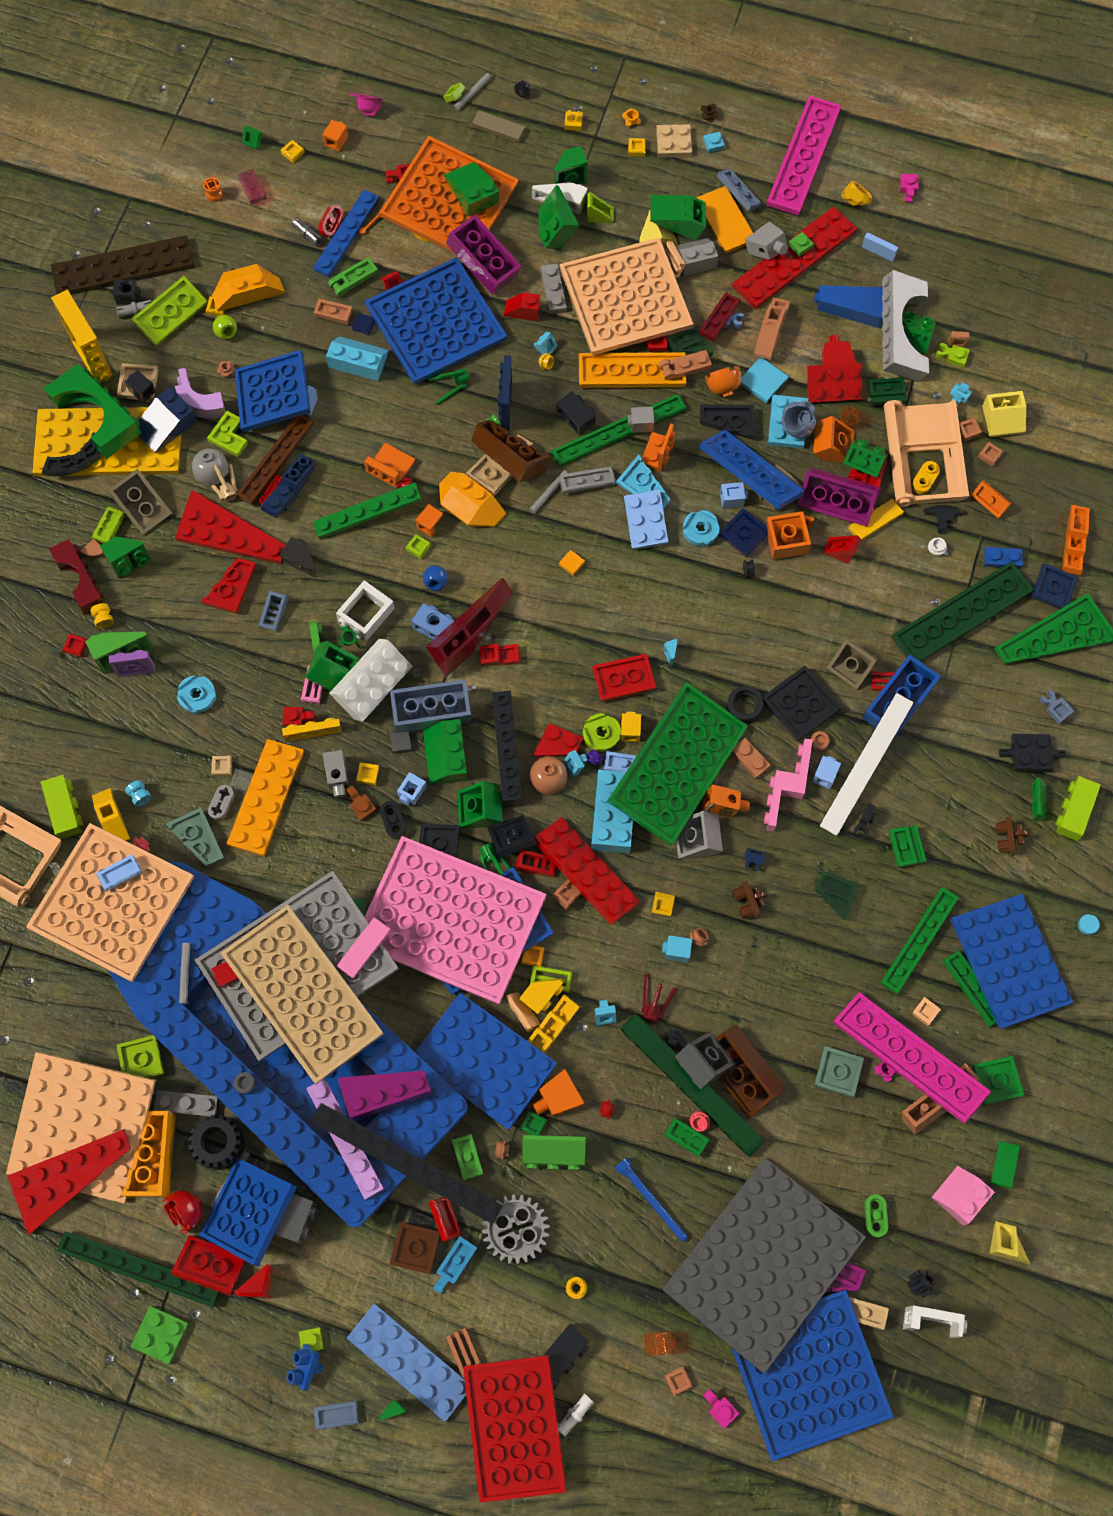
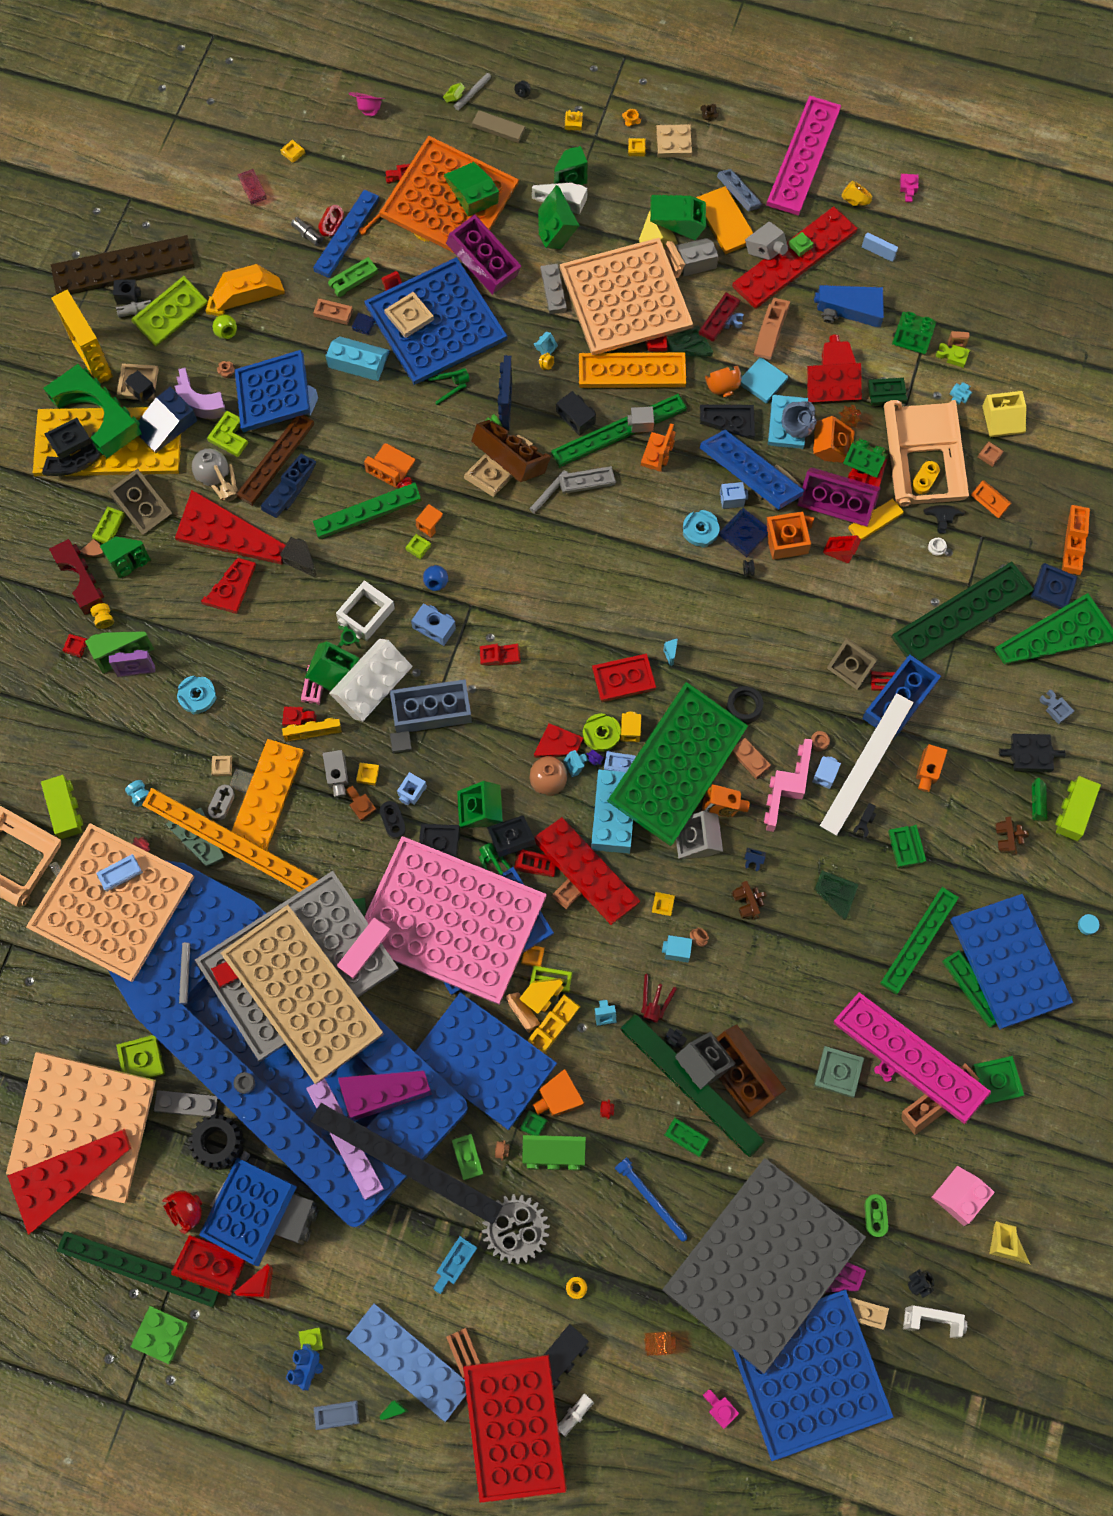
yellow slope [92,788,131,841] -> none
light orange wedge [121,1111,176,1198] -> none
orange wheel [203,177,223,202] -> none
green tile [242,125,263,149] -> none
sand blue slope [258,591,289,632] -> none
red axle [259,475,281,505] -> none
bright green plate [309,621,324,653] -> none
orange brick [322,120,349,152] -> none
reddish brown plate [389,1222,440,1275] -> none
green slope [423,719,468,785] -> none
dark red wedge [426,578,513,677] -> none
red tile [428,1197,462,1242] -> none
light orange wedge [439,472,506,527] -> none
black brick [492,691,522,808] -> none
red slope [504,292,541,321] -> none
light orange tile [559,550,585,576] -> none
lime slope [587,192,614,223] -> none
medium azure wing [616,454,670,510] -> none
light blue plate [624,490,669,550] -> none
nougat plate [659,350,712,380] -> none
nougat tile [664,1366,693,1396] -> none
coral plate [690,1111,710,1132] -> none
medium azure plate [703,132,725,153] -> none
black plate [762,666,842,742] -> none
arch [882,270,929,382] -> none
light nougat tile [912,997,941,1026] -> none
nougat plate [959,418,982,441] -> none
blue plate [984,547,1023,569] -> none
green slope [991,1141,1020,1189] -> none
none -> black plate [44,417,92,459]
none -> light orange plate [142,788,319,892]
none -> tan plate [384,292,434,338]
none -> dark grey plate [821,309,838,323]
none -> orange torso [916,744,947,792]

